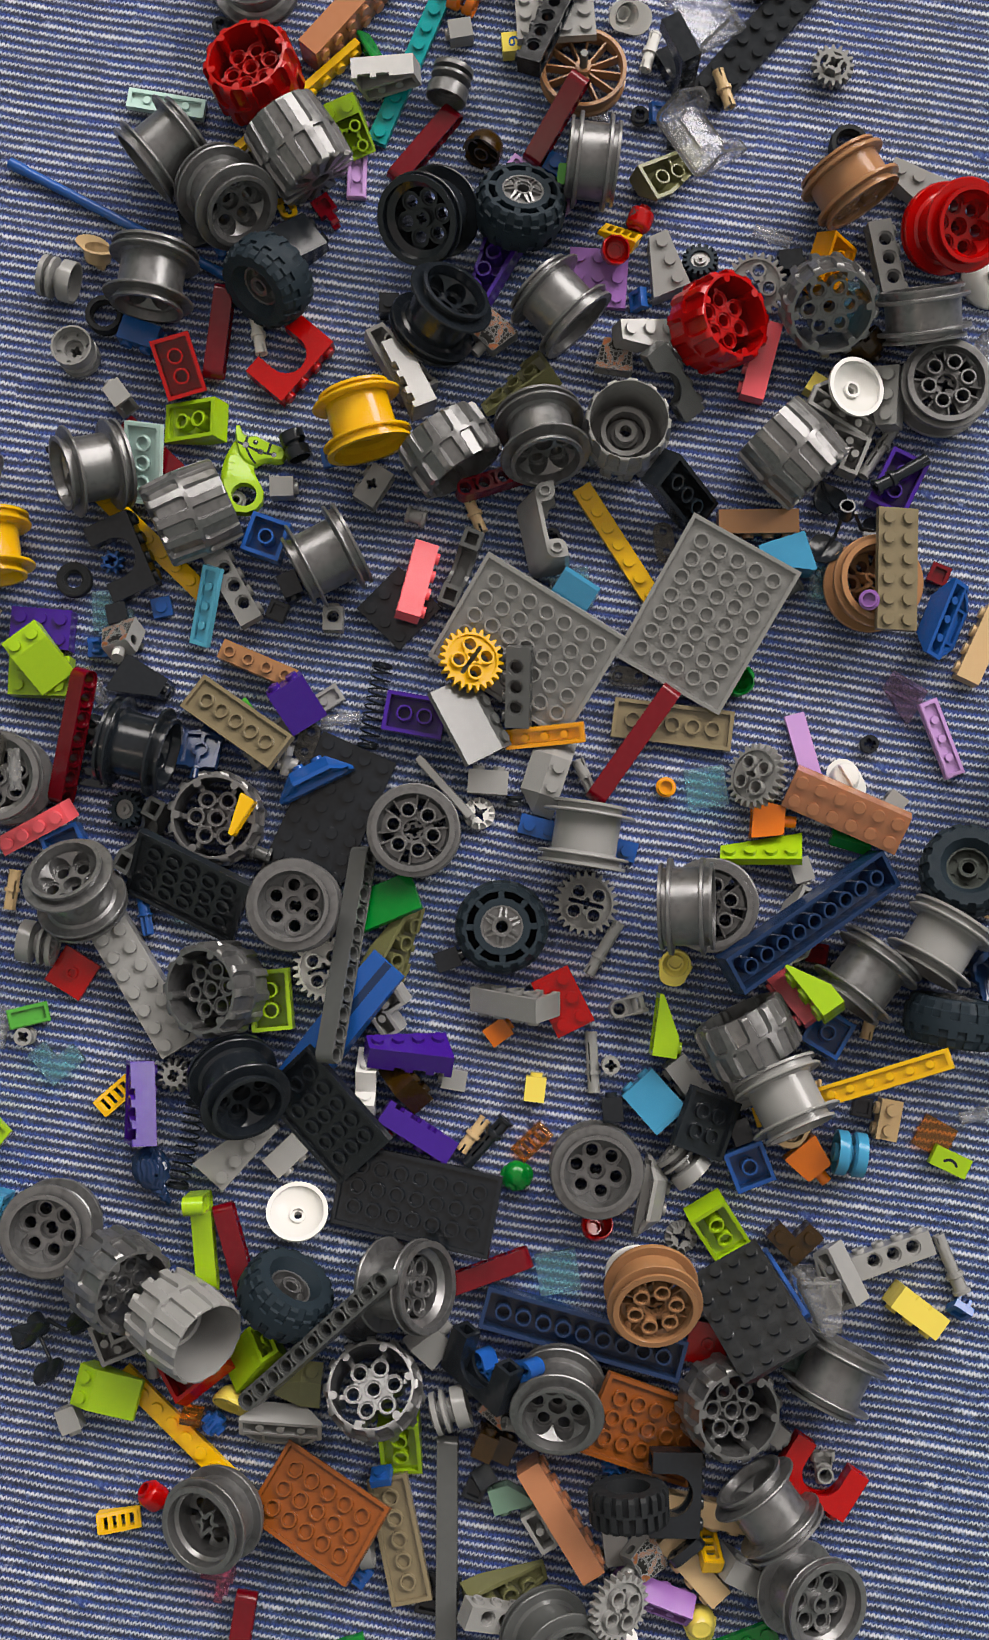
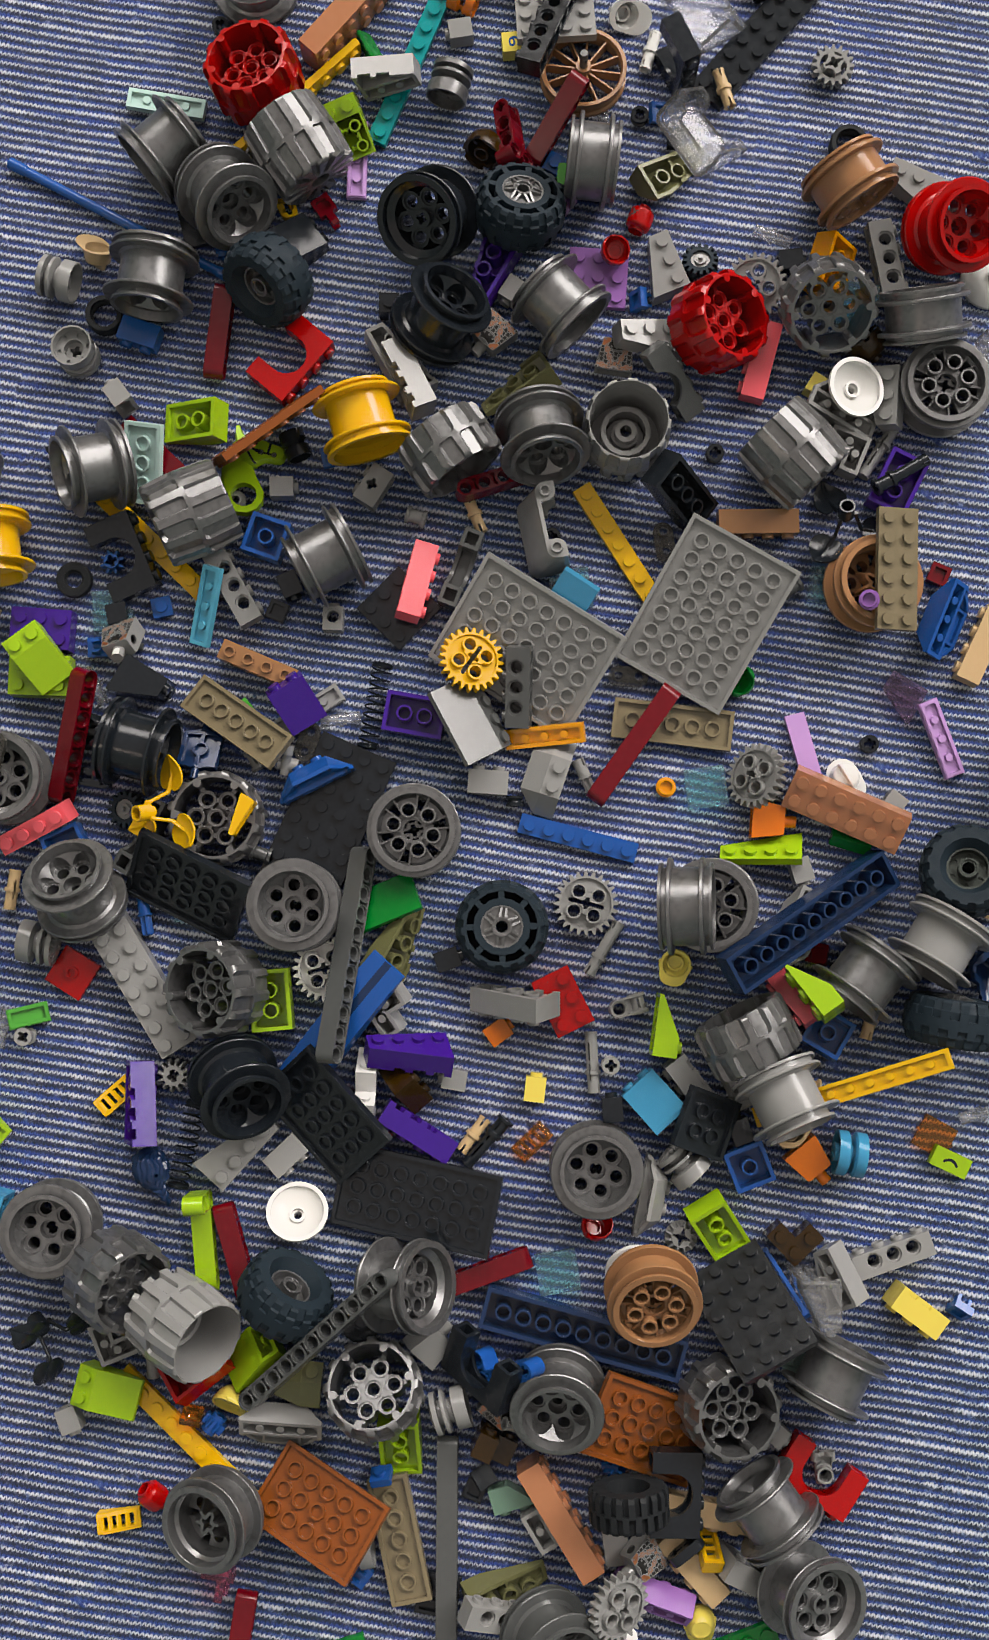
clear pin [6,748,23,791] -> none
clear light blue plate [28,1041,86,1086] -> none
red brick [149,330,207,402] -> none
white pin [249,318,268,357] -> none
dark red beam [386,103,463,181] -> none
light grey tile [415,755,476,821] -> none
white gear [463,797,495,830] -> none
green hair [500,1160,533,1191] -> none
light grey wheel [537,797,635,873] -> none
yellow slope [597,223,643,254] -> none
red plate [684,1320,727,1363] -> none
dark azure slope [757,530,817,578] -> none
black tile [849,1096,874,1119] -> none
tan bracket [869,1097,904,1143] -> none
light grey pin [932,1232,971,1297] -> none
none -> yellow plant [128,754,195,848]
none -> dark orange plate [210,384,325,469]
none -> dark red piece [493,98,533,166]
none -> light grey brick [498,273,524,309]
none -> black bush [705,444,724,464]

